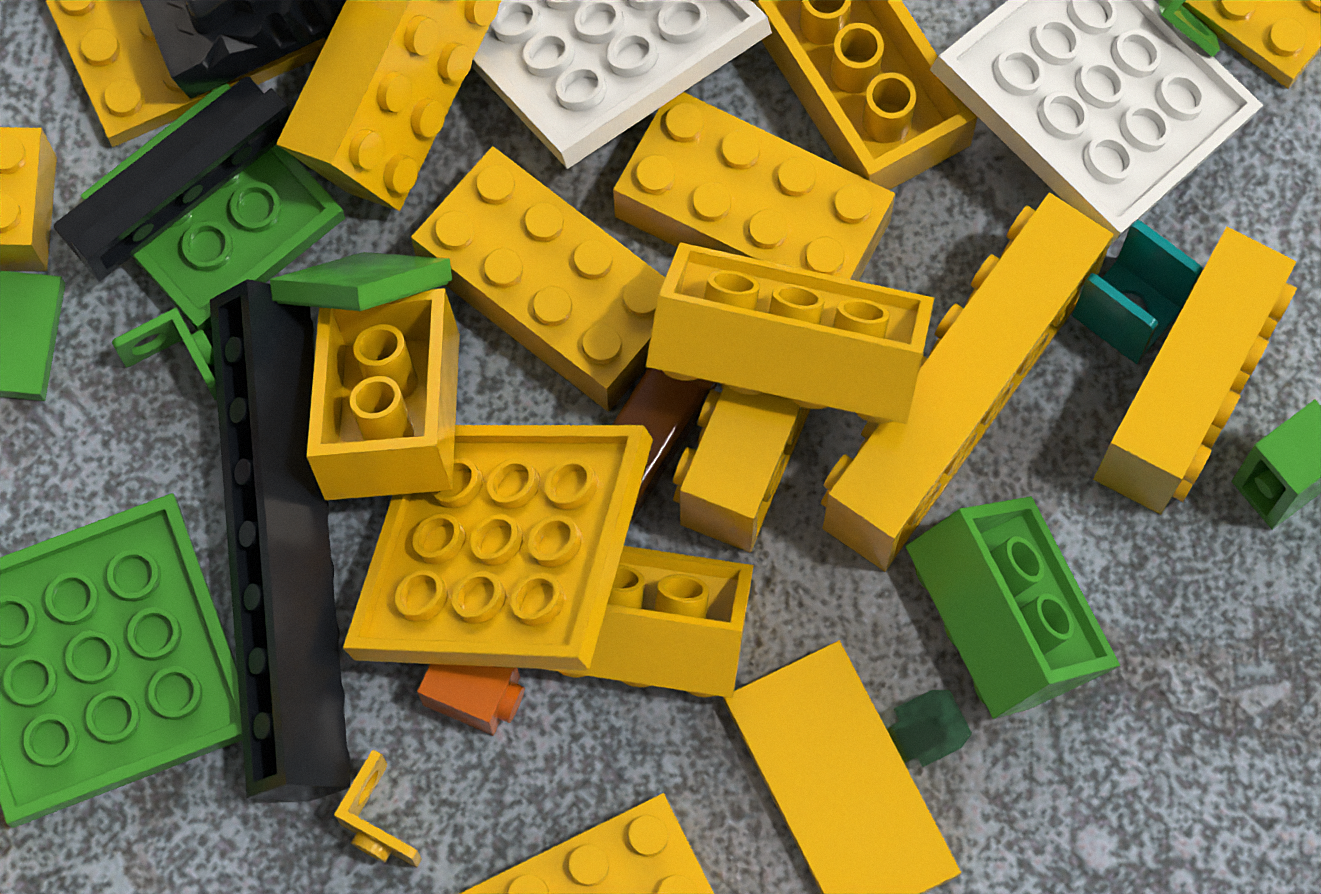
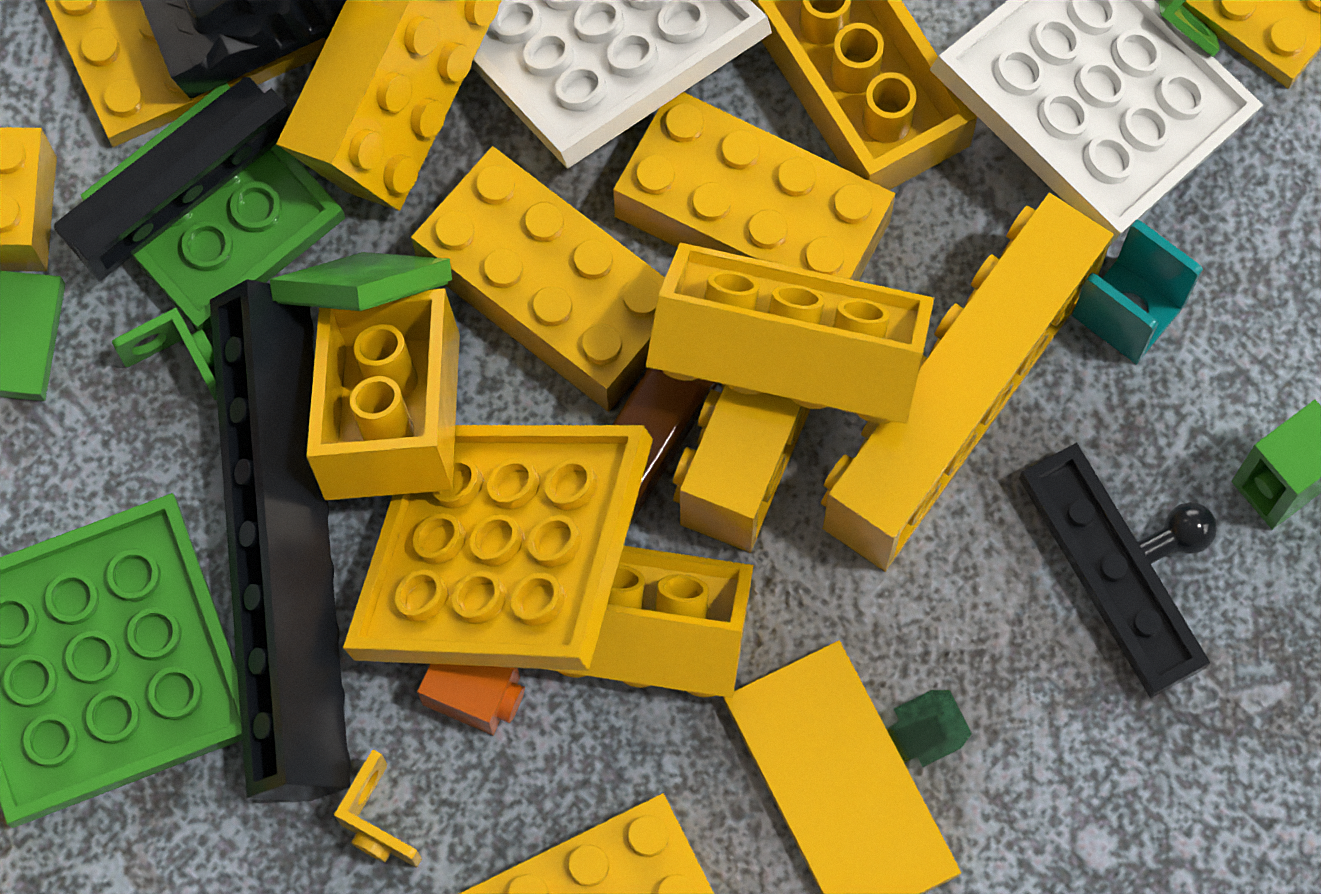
bright green slope [905,496,1120,719] -> none
yellow brick [1093,226,1297,515] -> none
none -> black plate [1019,443,1217,699]

